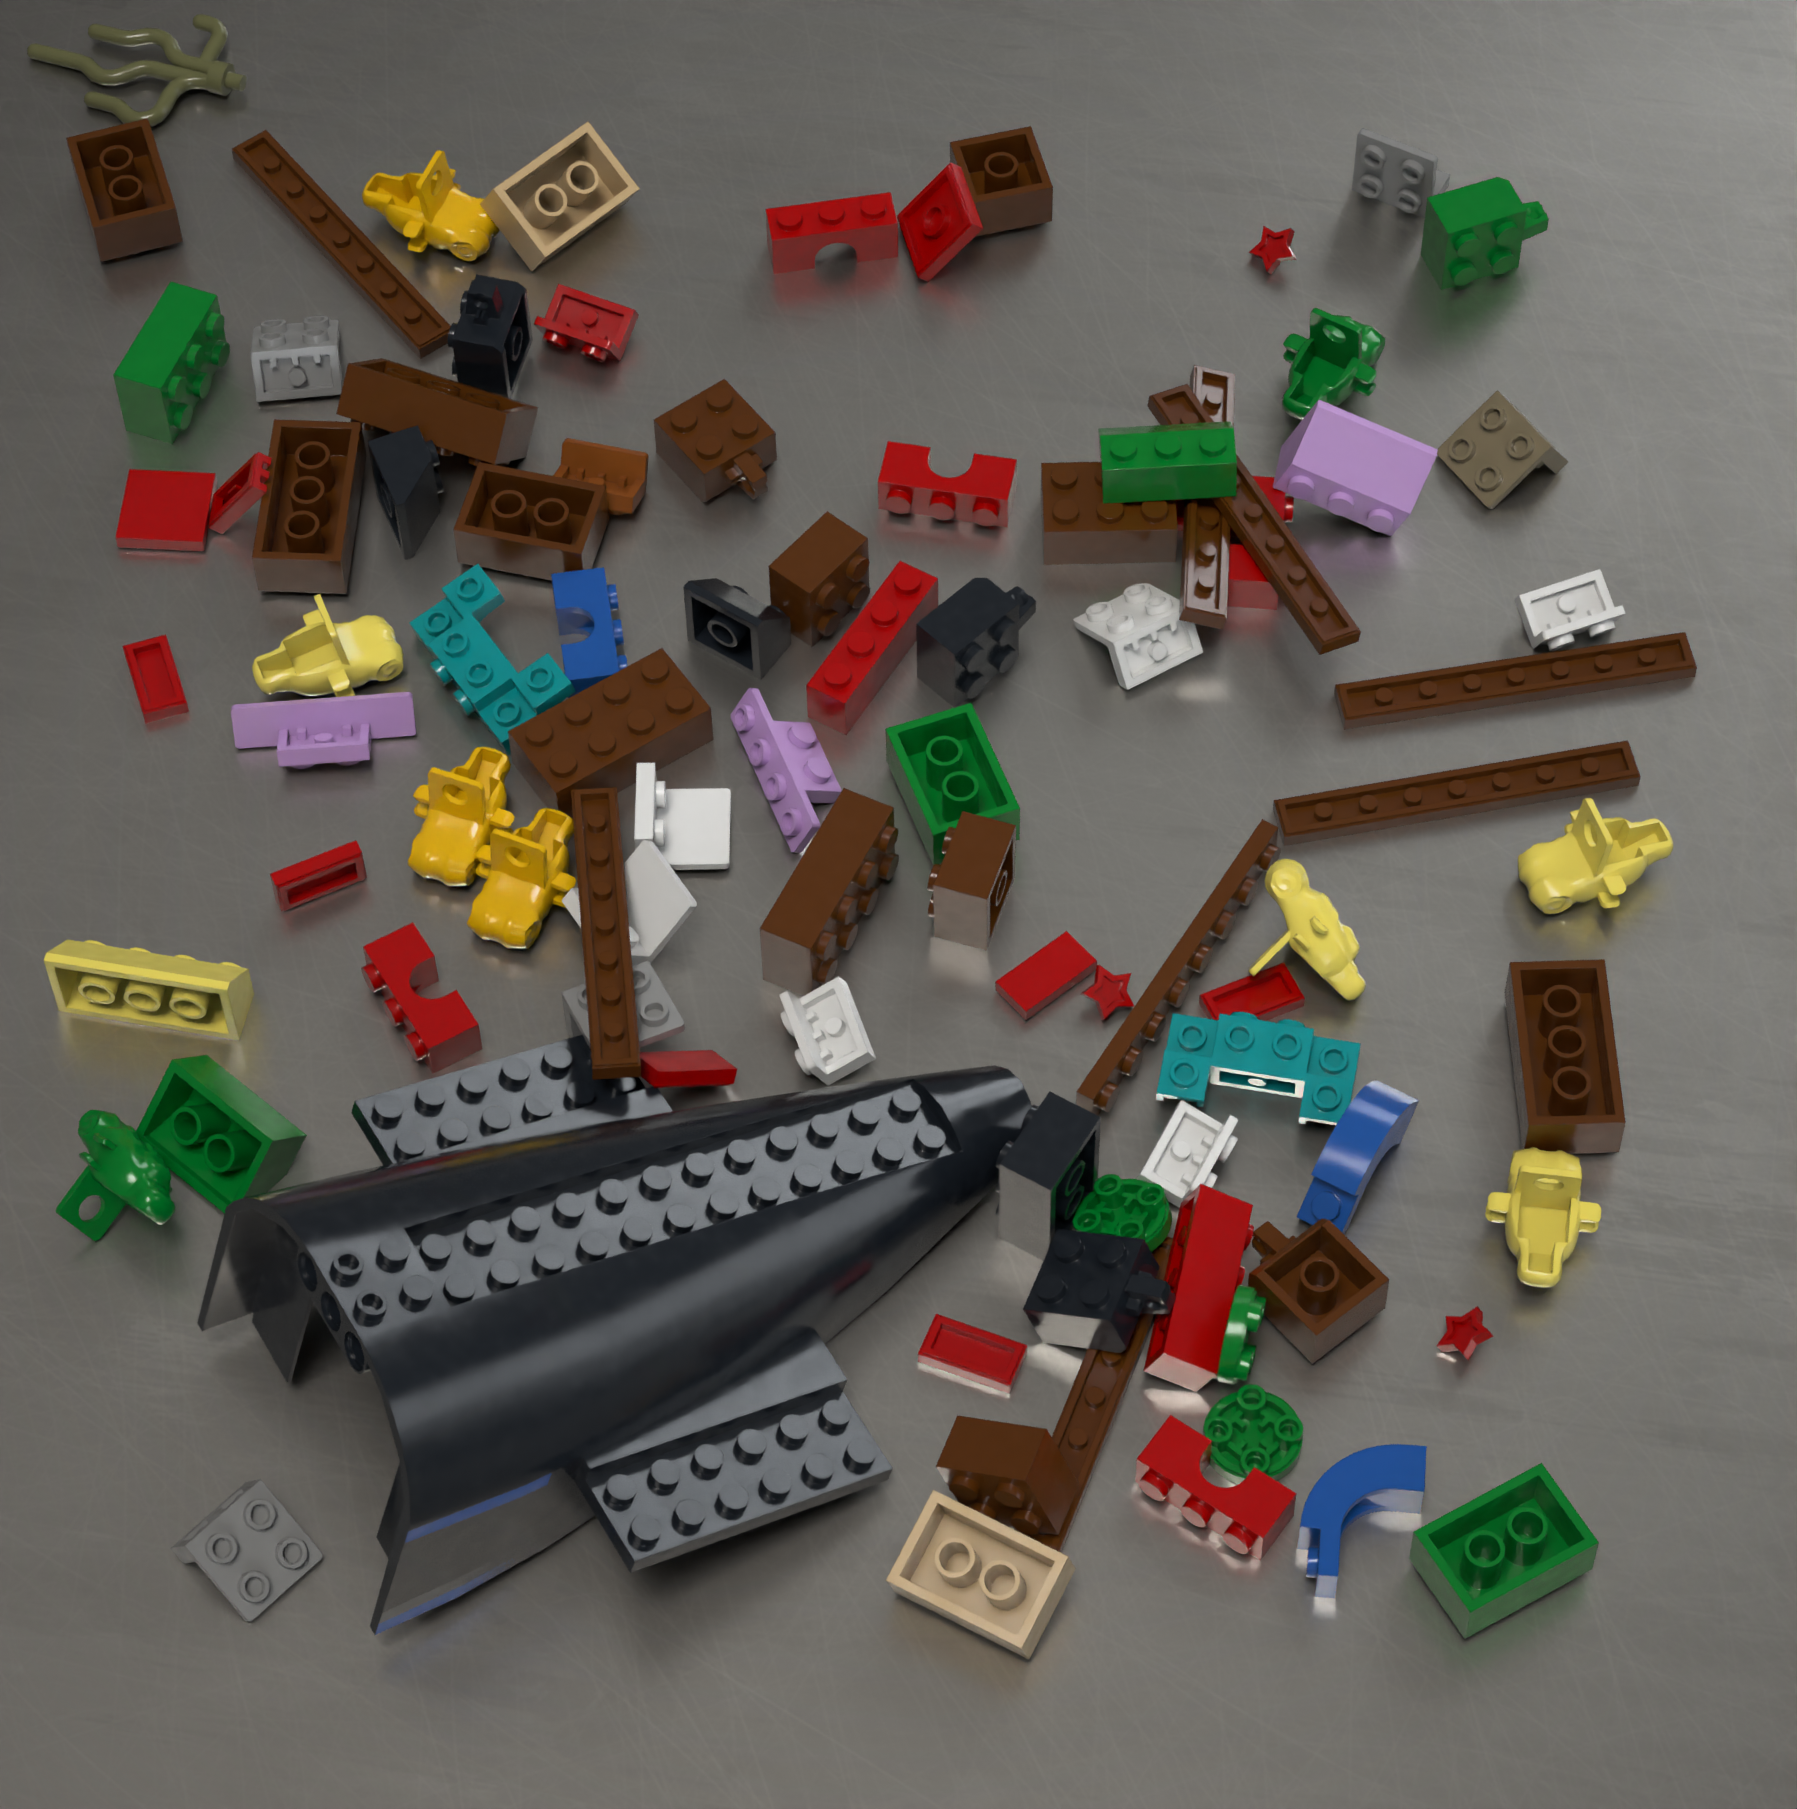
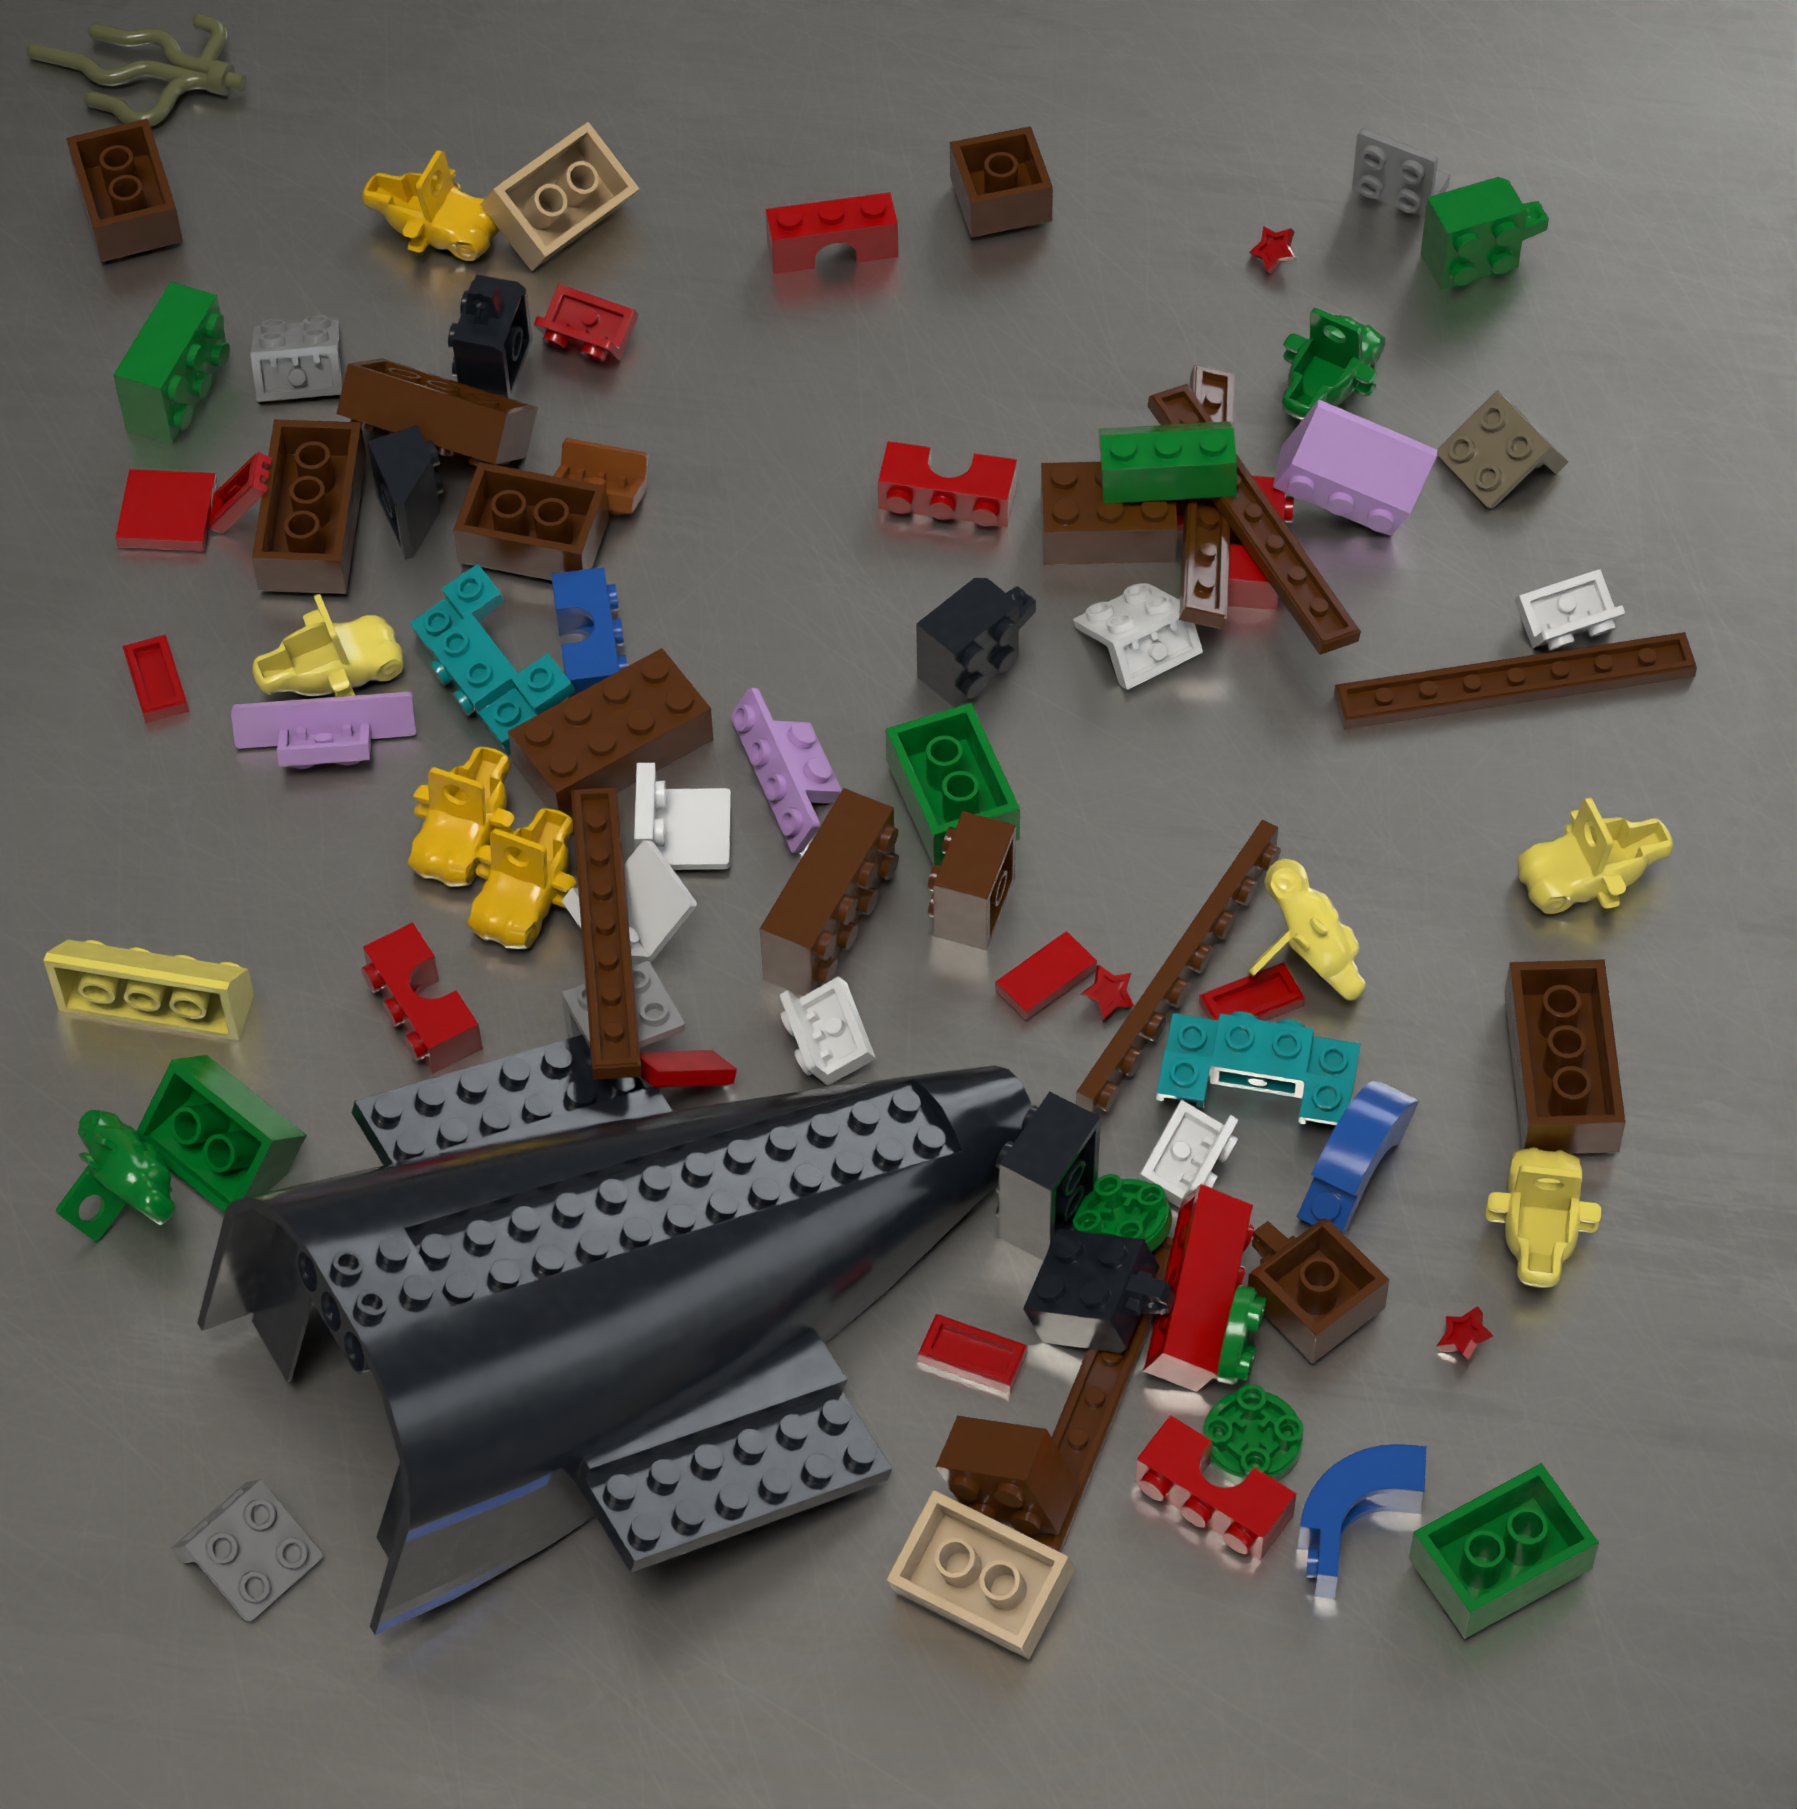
reddish brown tile [232,130,451,359] -> none
red tile [270,840,367,912] -> none
reddish brown hinge [654,379,777,502] -> none
black slope [683,578,791,680] -> none
reddish brown brick [768,511,870,647] -> none
red brick [806,561,938,735] -> none
red tile [897,162,984,282] -> none
reddish brown tile [1273,740,1641,846] -> none

